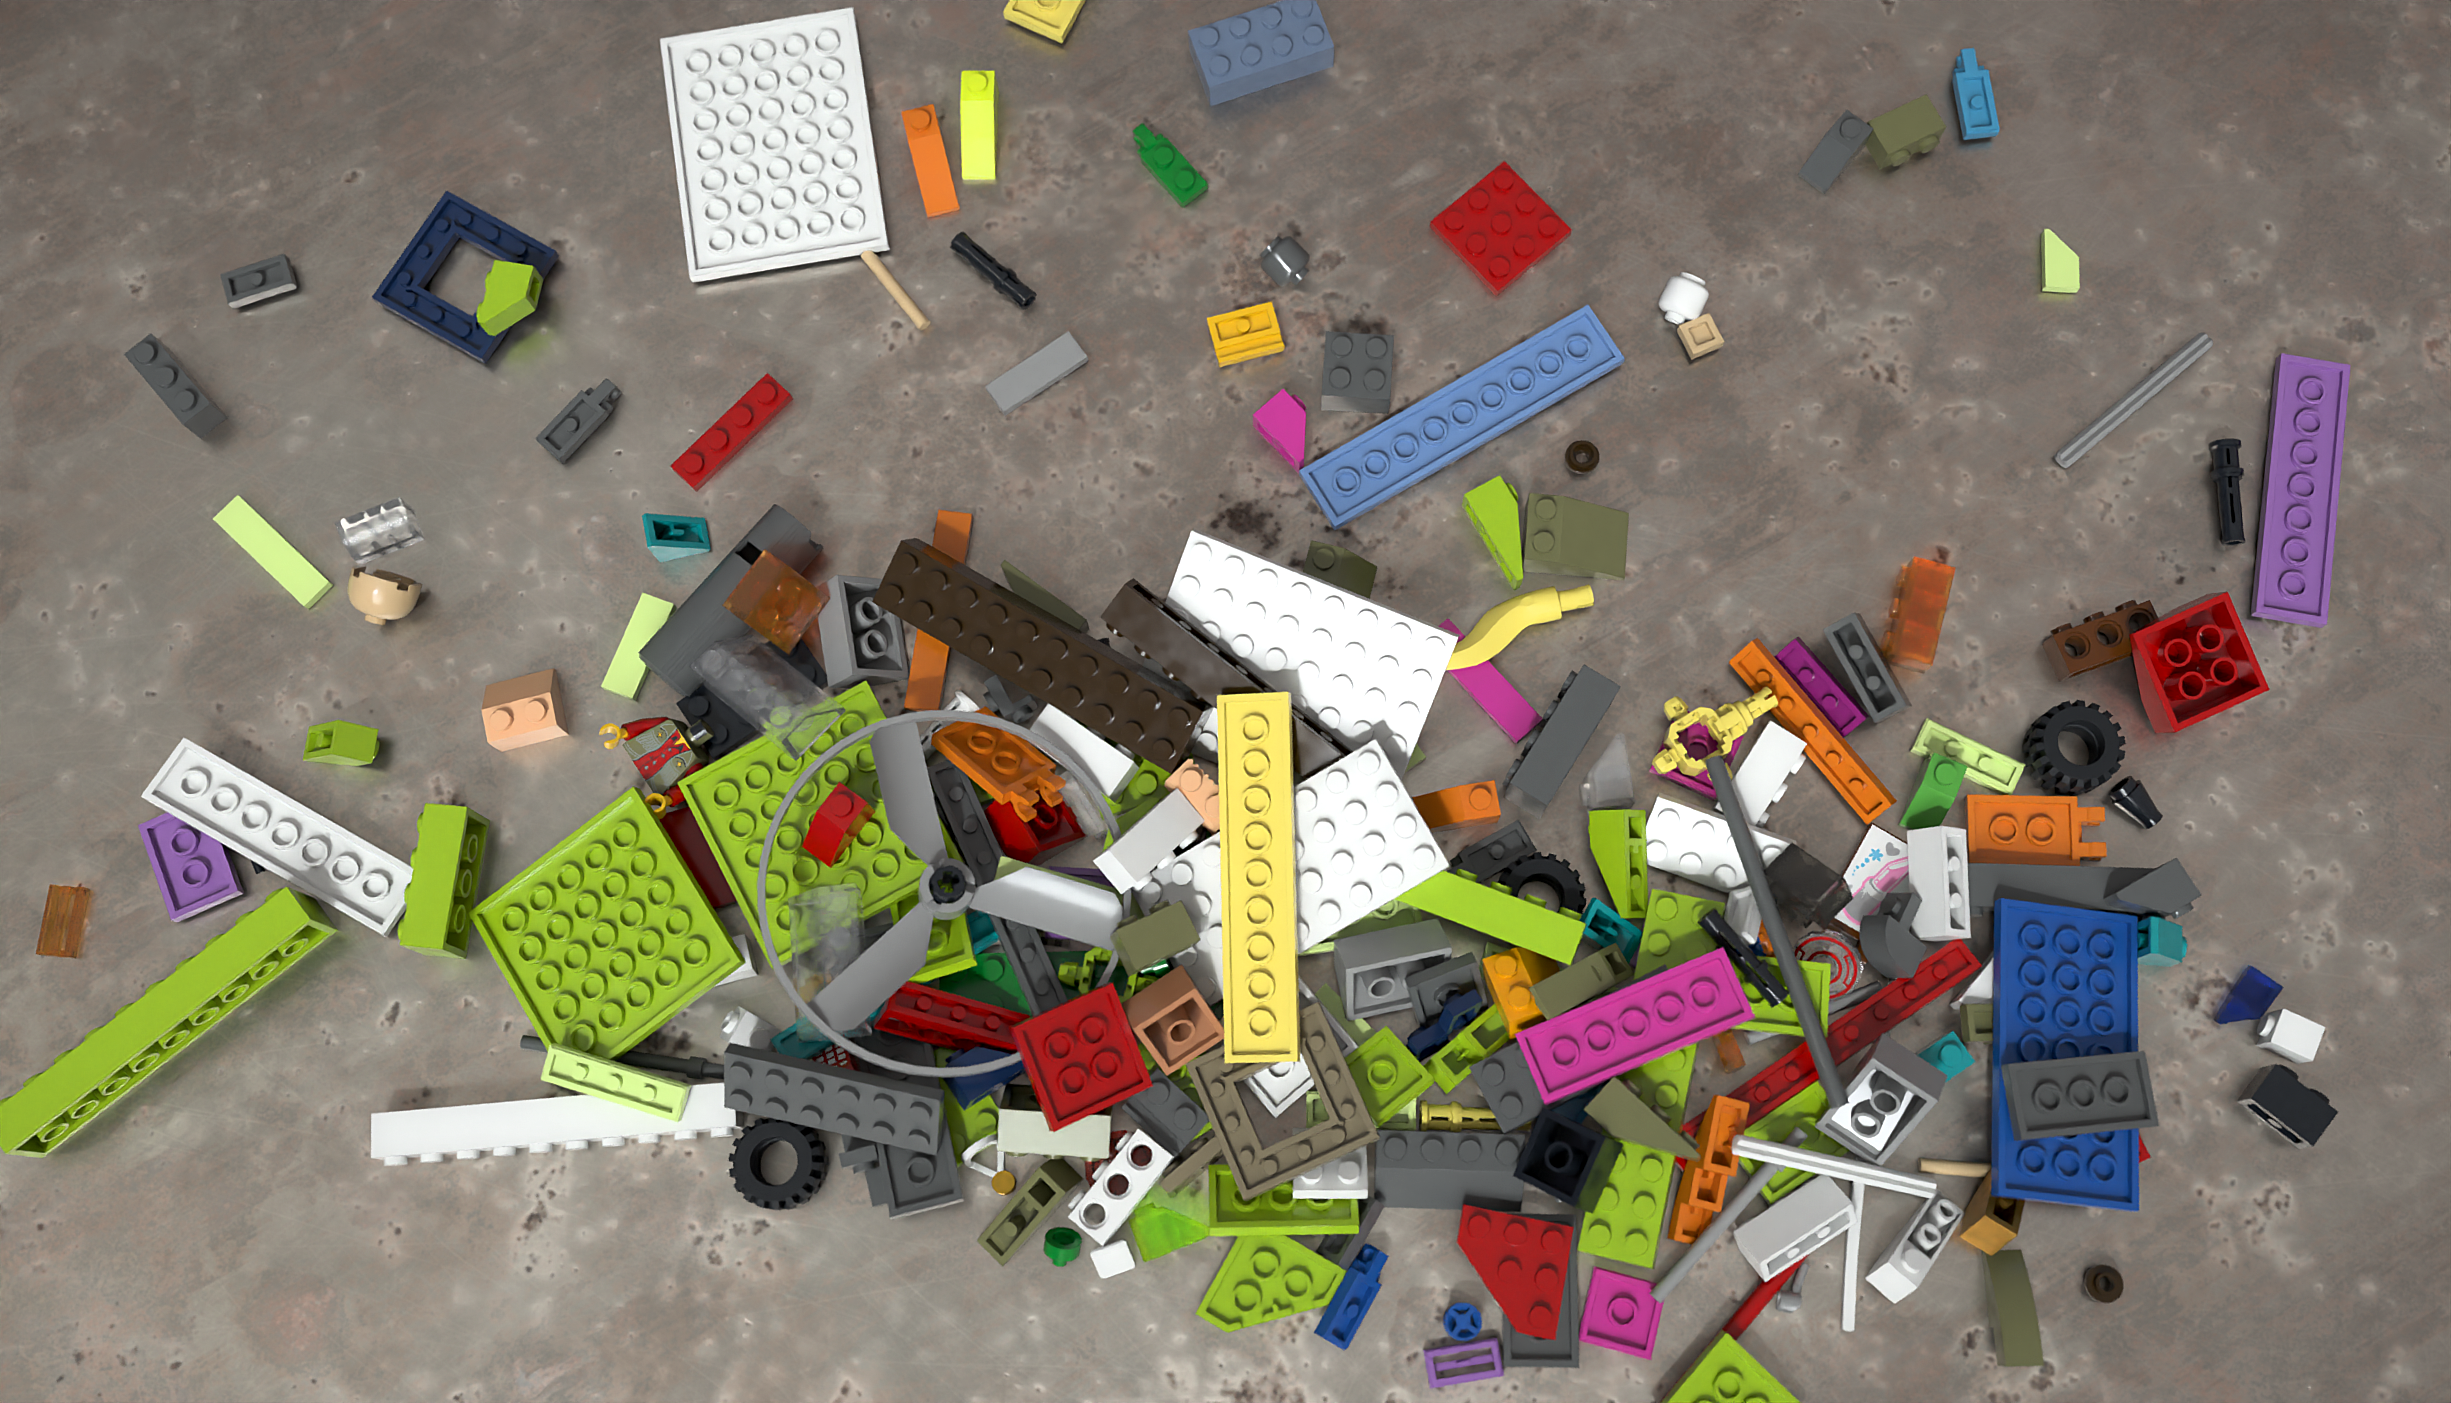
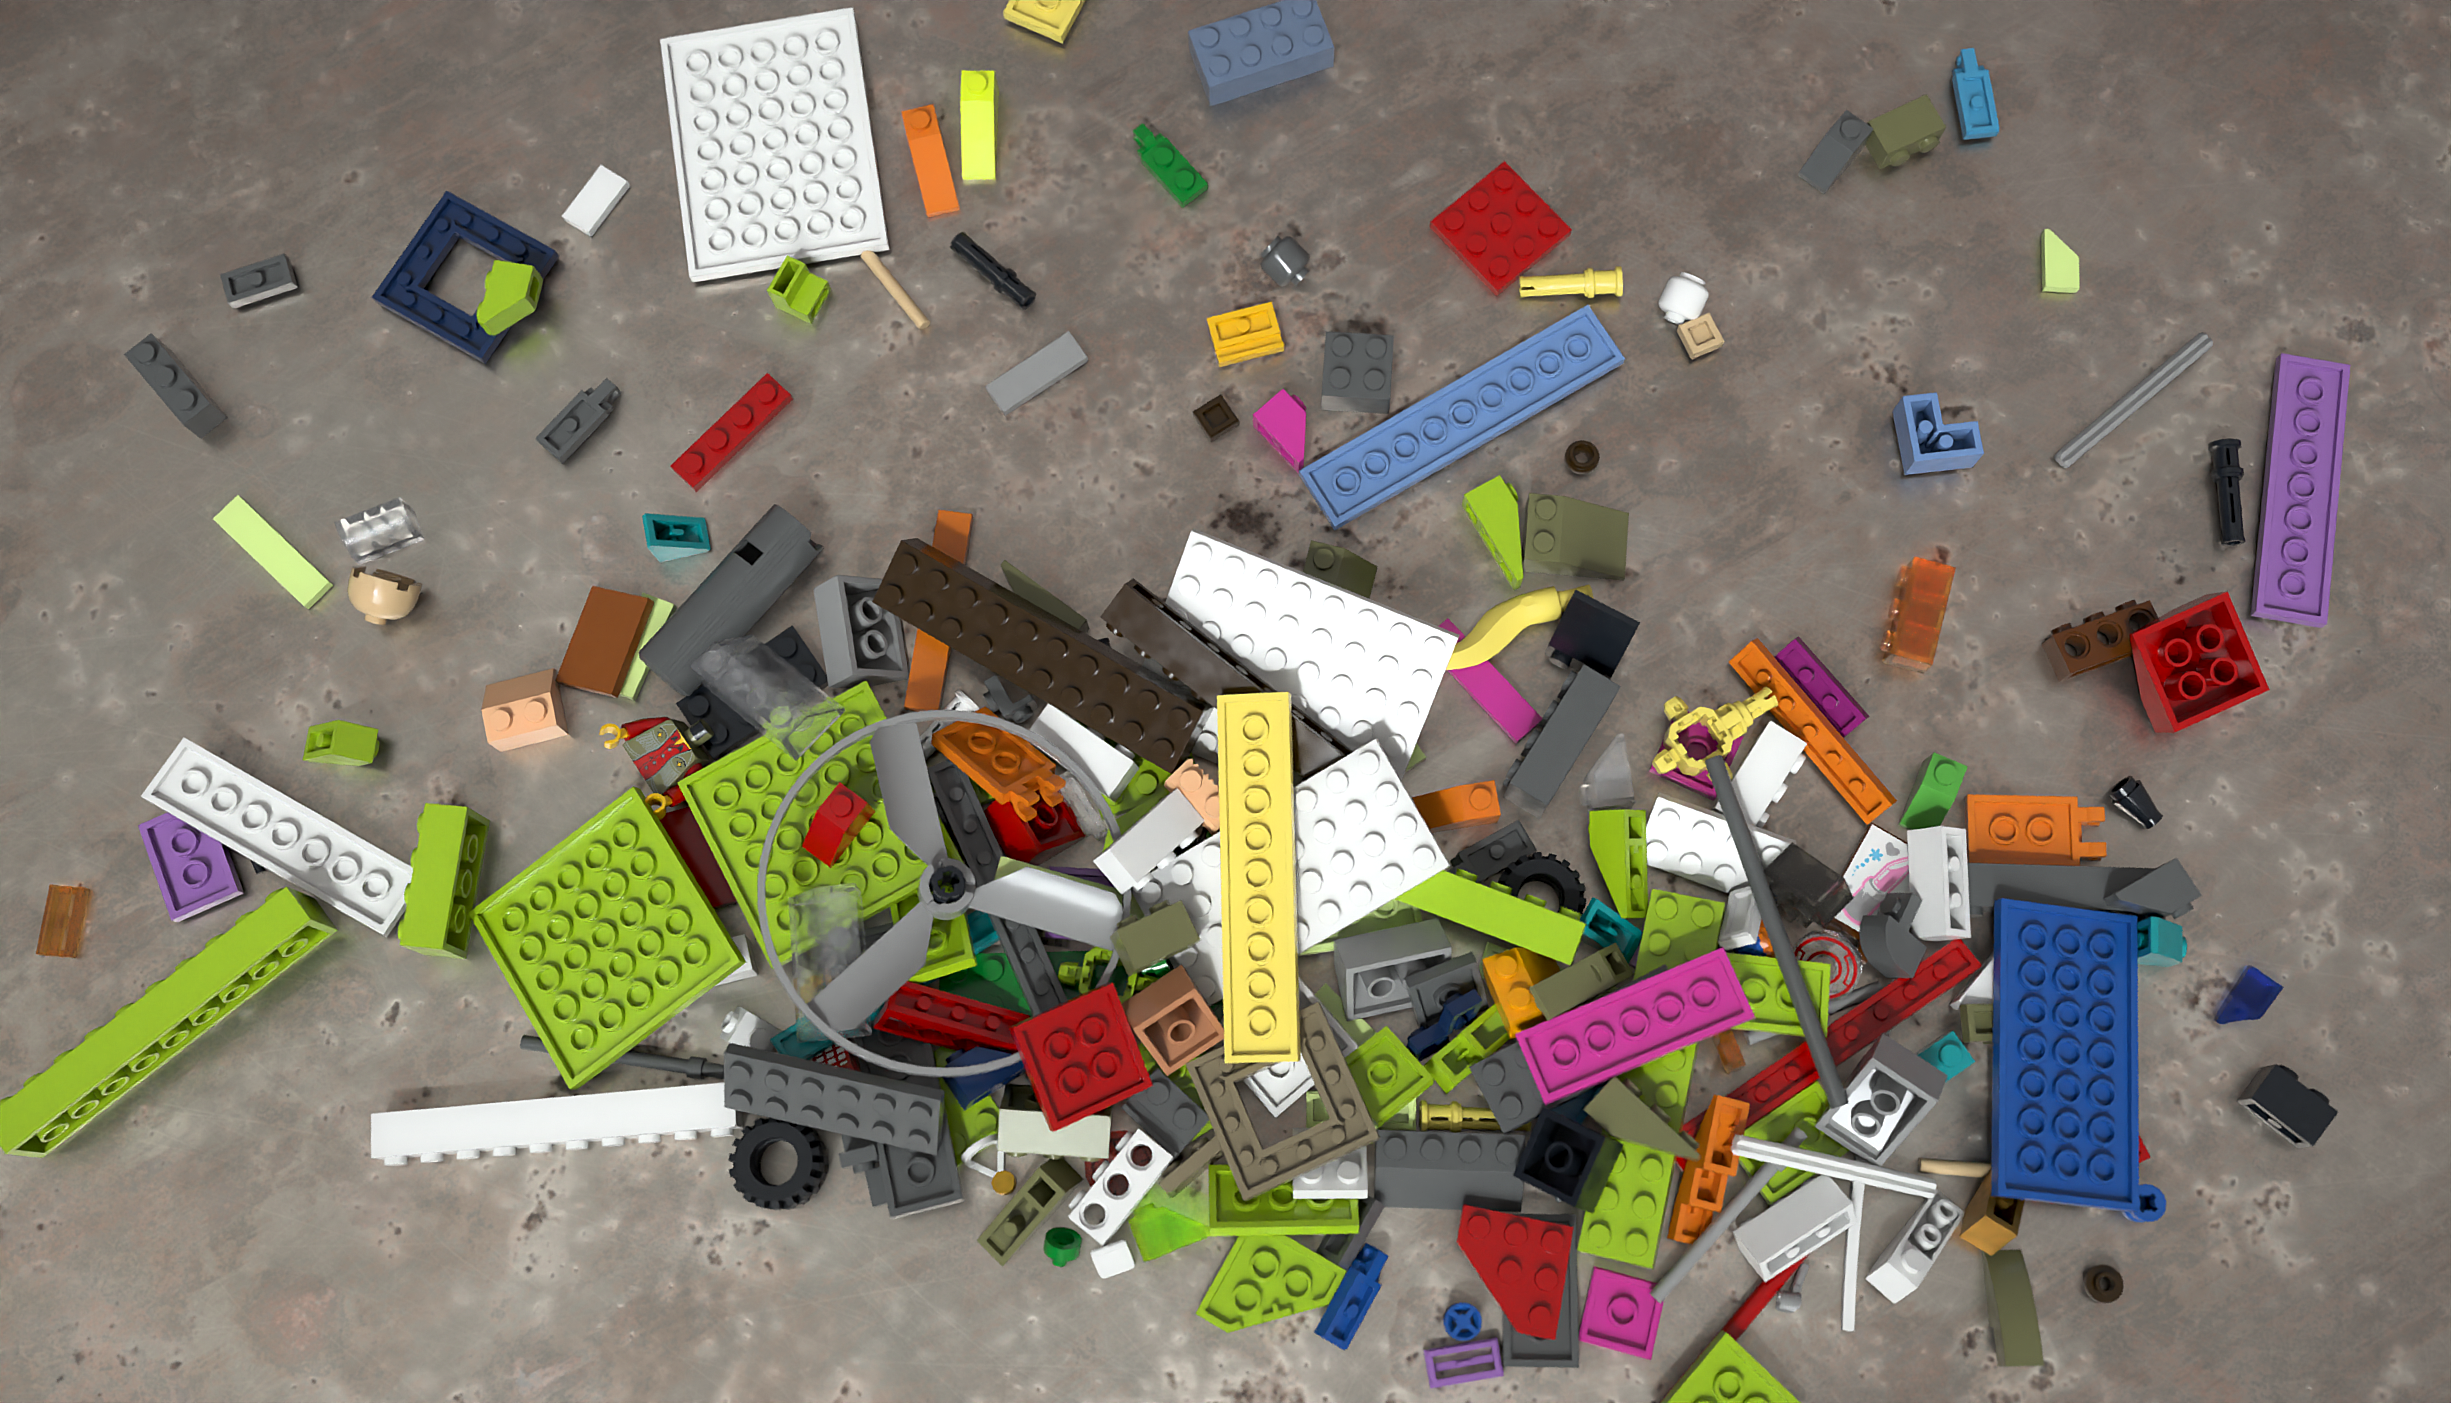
yellowish green tile [540,1043,691,1122] -> none
clear orange brick [722,550,831,654] -> none
black pin [1697,908,1789,1008] -> none
dark grey brick [1823,612,1912,723] -> none
yellowish green tile [1910,718,2025,795] -> none
dark grey plate [2001,1051,2159,1141] -> none
black tyre [2022,700,2126,796] -> none
white brick [2257,1008,2325,1064] -> none
none -> dark orange tile [555,586,655,698]
none -> white tile [562,165,630,237]
none -> lime piece [767,255,831,324]
none -> dark brown tile [1192,395,1239,442]
none -> light yellow pin [1519,266,1623,298]
none -> black slope [1545,590,1640,679]
none -> medium blue brick [1893,392,1984,475]
none -> blue wheel [2121,1184,2166,1223]

